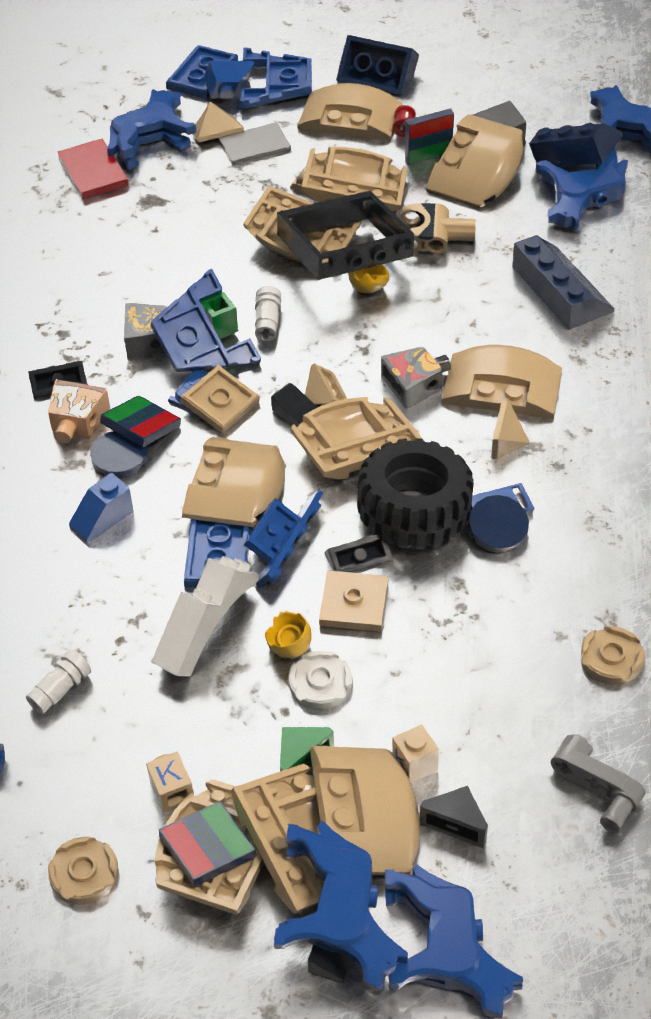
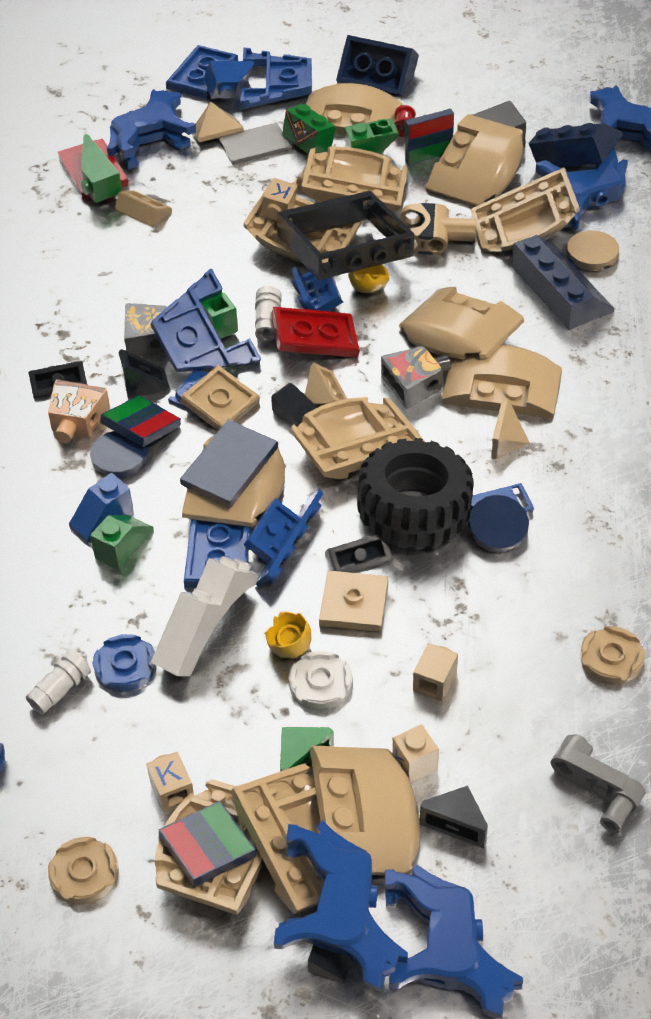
none -> slope [81,134,122,203]
none -> green slope [90,515,154,570]
none -> tile [92,634,156,692]
none -> tan slope [115,190,172,226]
none -> black slope [118,348,170,399]
none -> tile [180,419,278,508]
none -> tan brick [261,177,298,221]
none -> red tile [271,306,360,358]
none -> green brick [282,104,336,154]
none -> blue bracket [292,267,344,311]
none -> green slope [345,118,399,154]
none -> tan slope [398,287,525,359]
none -> tan brick [413,643,458,702]
none -> tan slope [470,167,580,252]
none -> tan tile [567,230,619,271]

